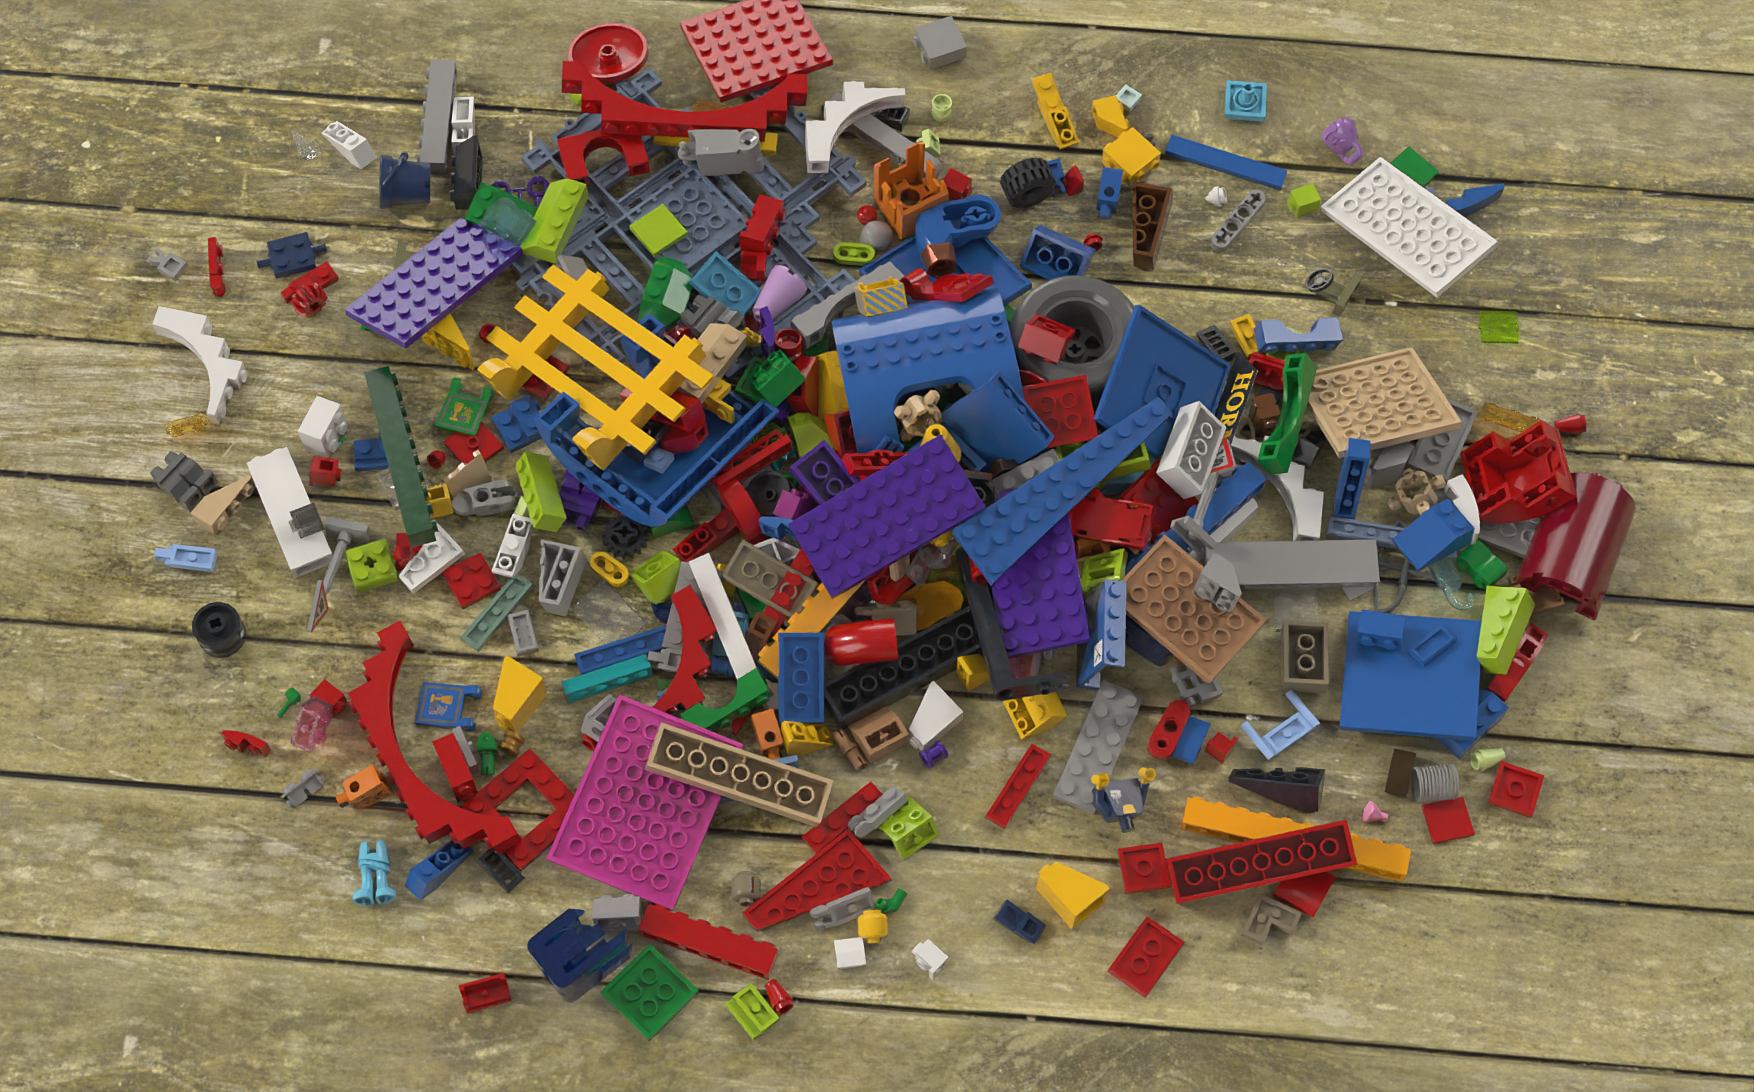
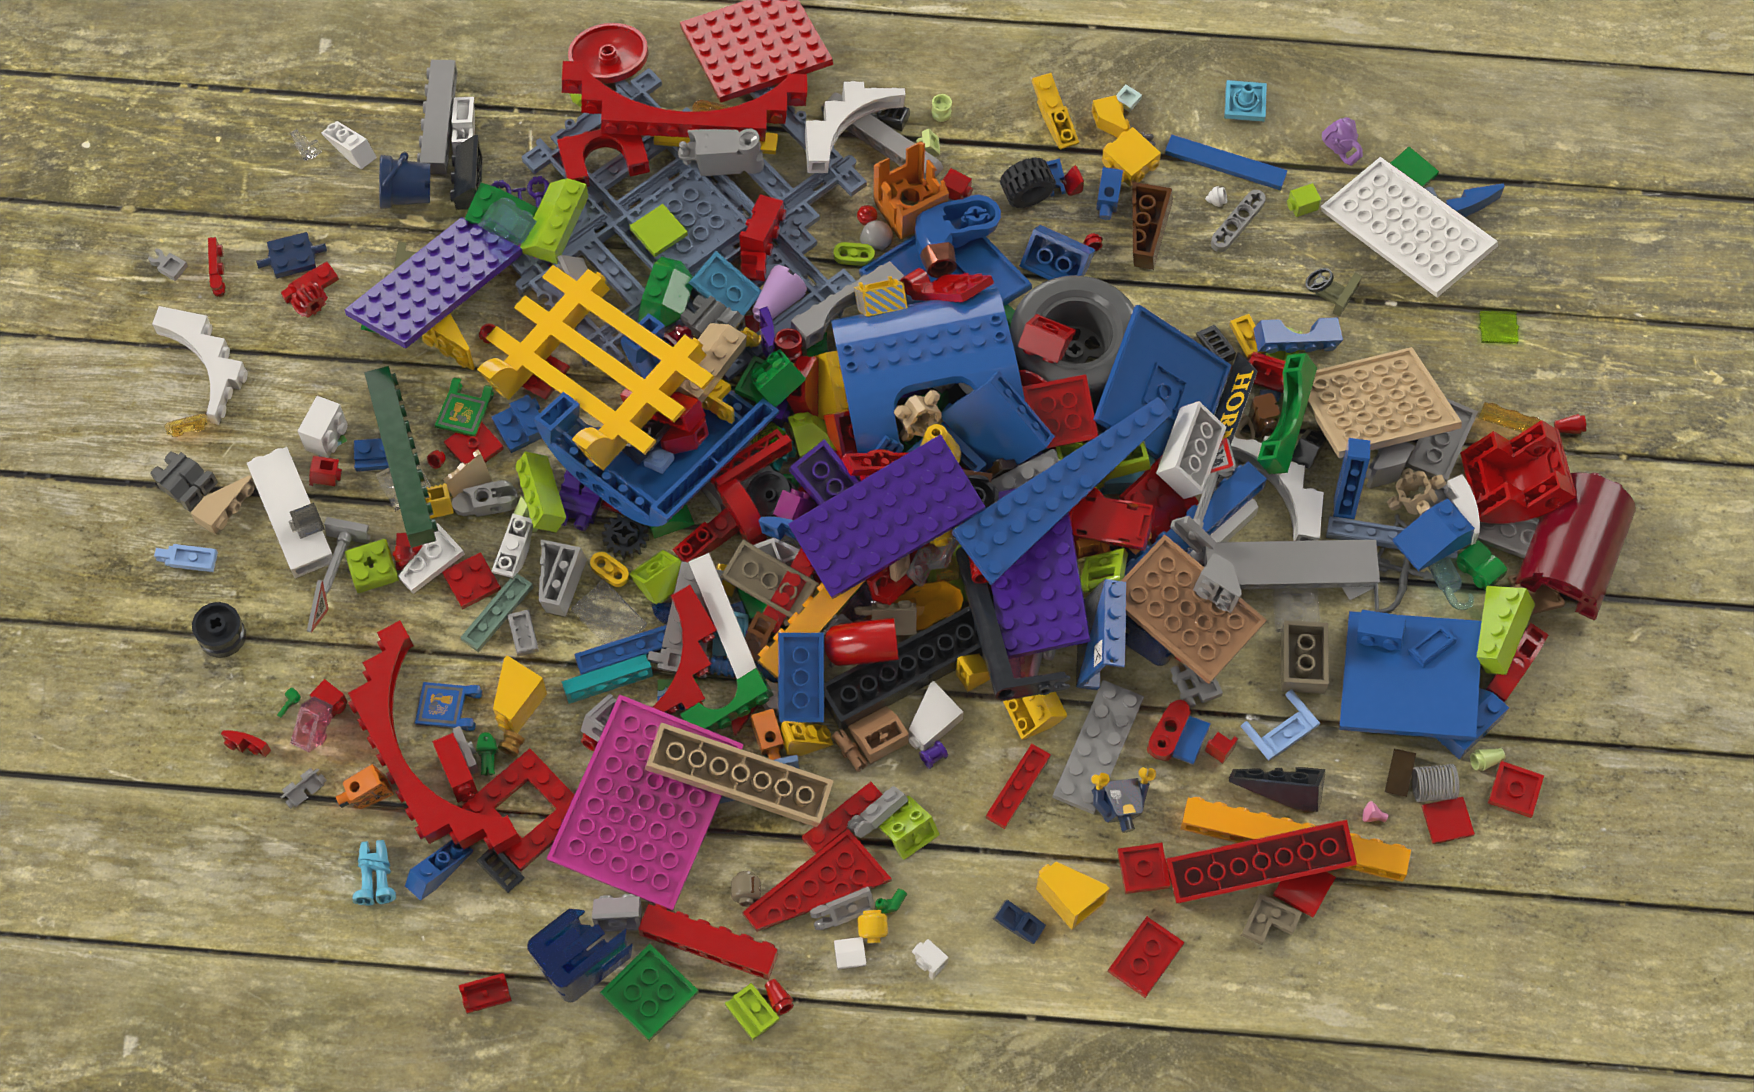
light grey brick [912,16,967,70] -> none

